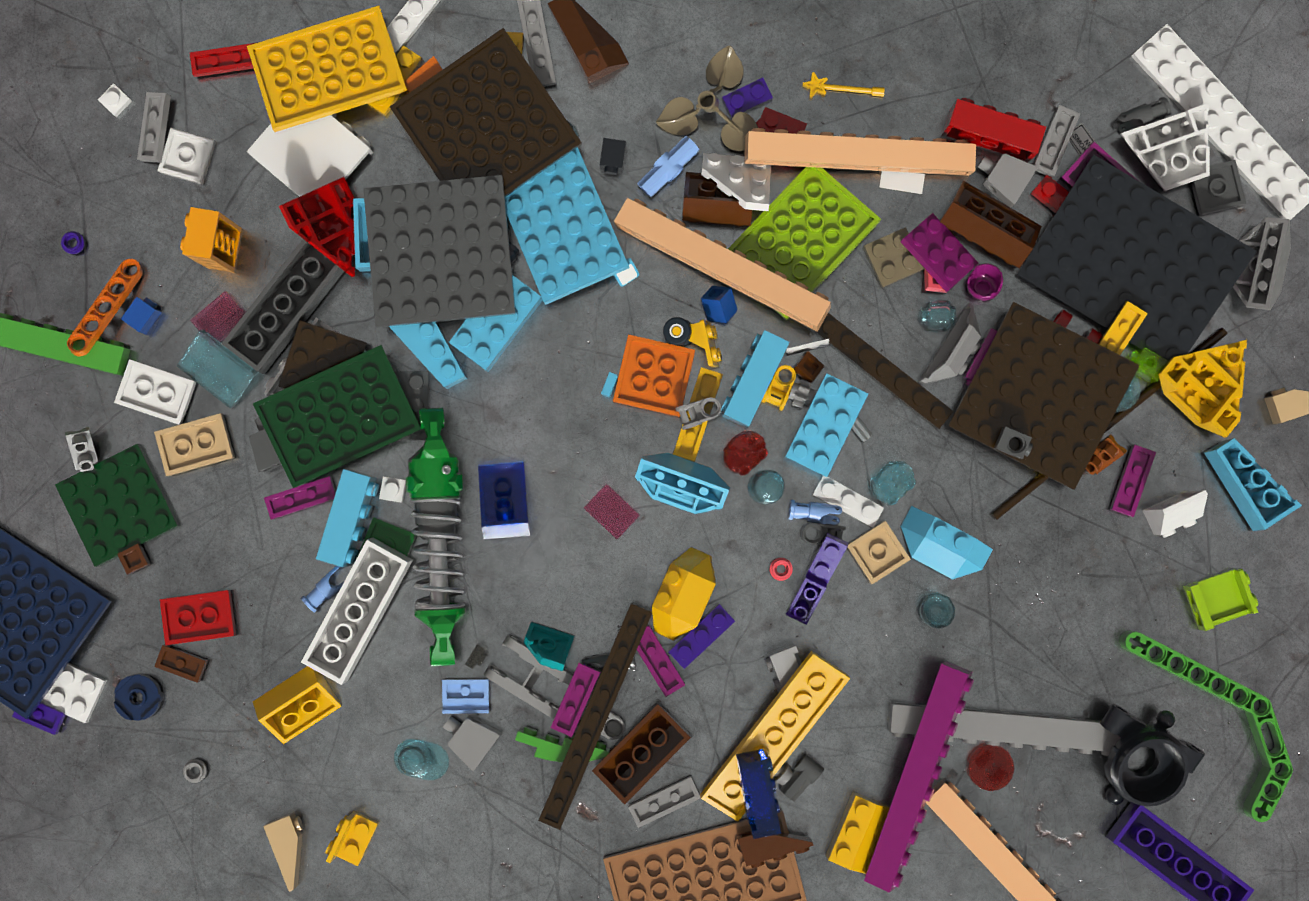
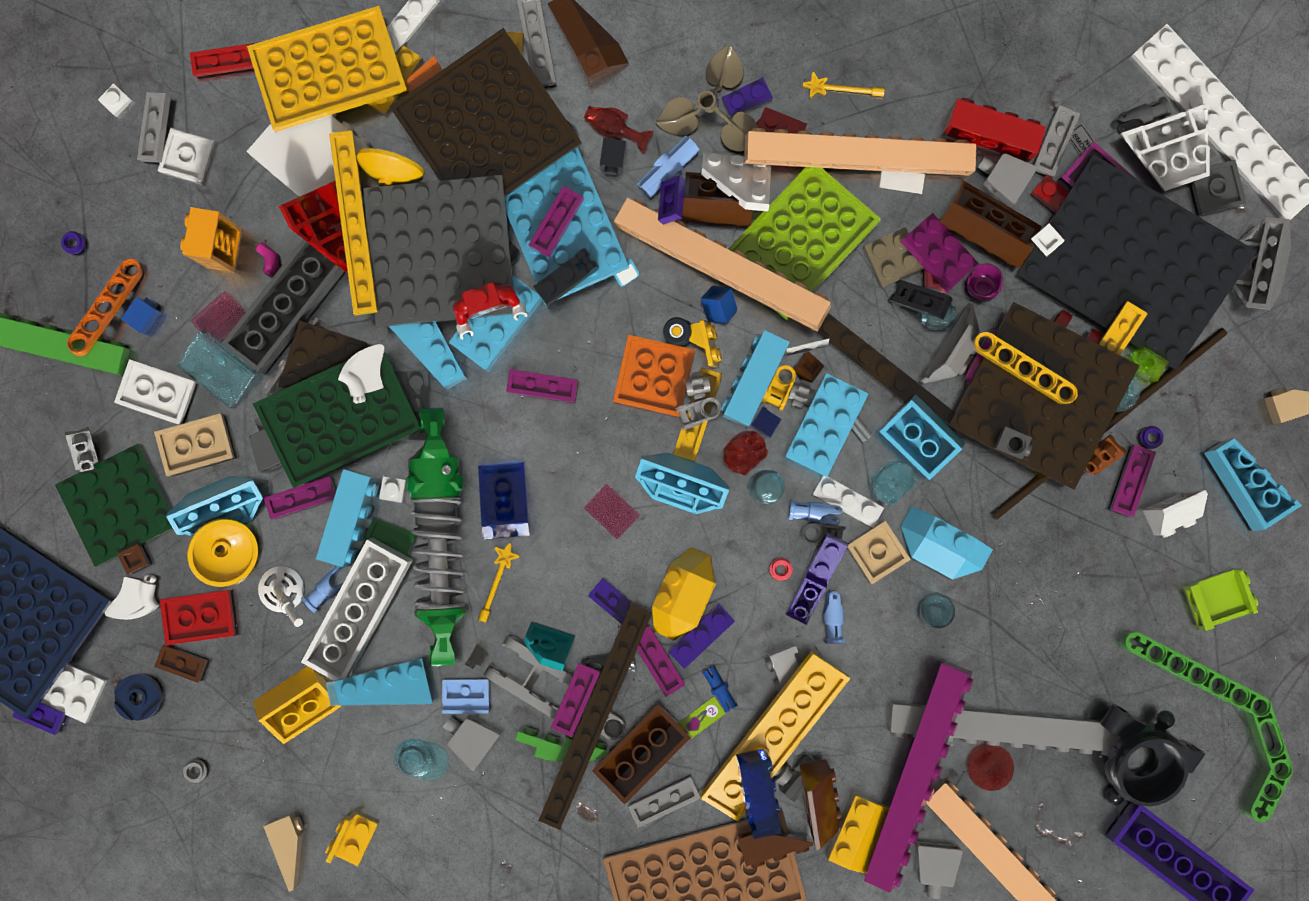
medium azure tile [601,372,618,398] -> none
yellow wedge [1158,340,1247,438] -> none
none -> white arm [105,574,159,620]
none -> medium azure wedge [166,476,263,536]
none -> yellow dish [187,519,258,587]
none -> dark pink arm [256,242,279,276]
none -> white dish [258,566,305,627]
none -> medium azure wedge [326,658,433,706]
none -> yellow plate [329,130,378,316]
none -> white arm [338,344,384,404]
none -> yellow dish [356,148,425,186]
none -> red torso [453,282,527,339]
none -> yellow piece [478,543,519,623]
none -> magenta plate [506,369,578,403]
none -> magenta plate [529,186,584,258]
none -> black plate [533,248,599,306]
none -> clear red animal [584,105,654,152]
none -> dark purple plate [588,578,634,624]
none -> dark purple plate [658,175,685,225]
none -> lime sticker [679,697,726,739]
none -> light grey gear [685,371,711,401]
none -> blue pin [702,665,738,713]
none -> clear blue panel [750,406,782,439]
none -> reddish brown slope [799,760,842,850]
none -> light blue piece [823,591,845,644]
none -> medium azure brick [880,394,965,480]
none -> black plate [889,280,953,320]
none -> light grey torso [915,842,963,899]
none -> yellow beam [973,332,1077,404]
none -> white plate [1031,223,1064,256]
none -> dark purple plate [1140,426,1164,449]

